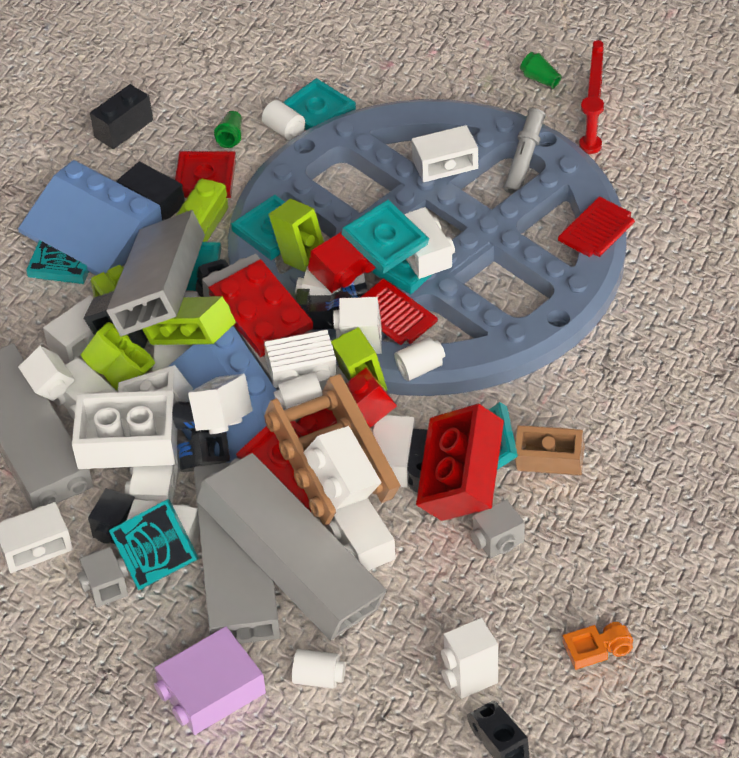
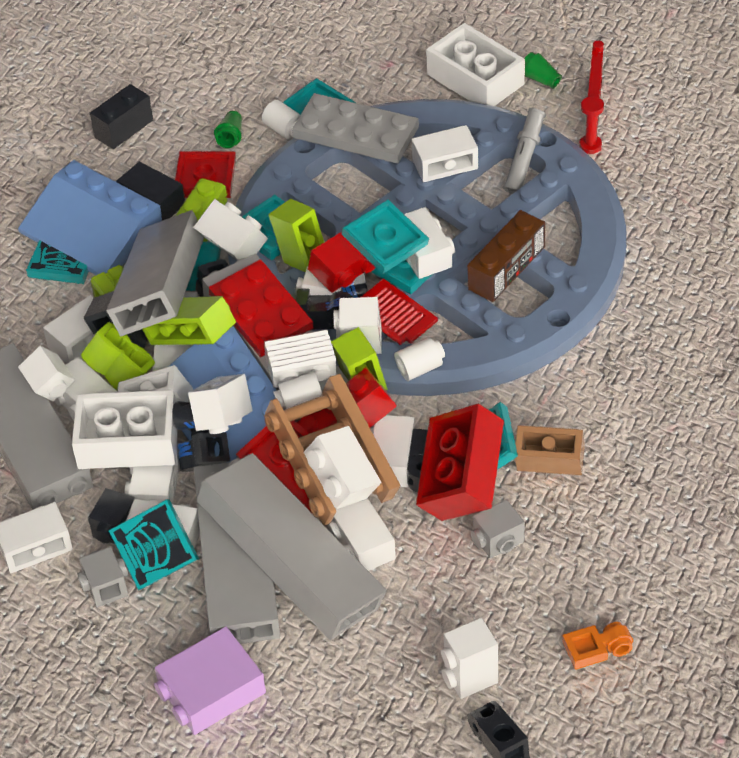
white brick [292,649,346,689] -> none
red window [558,196,635,257] -> none
none -> white brick [193,199,268,260]
none -> light grey plate [292,93,419,164]
none -> white brick [426,23,525,106]
none -> reddish brown brick [467,210,545,302]

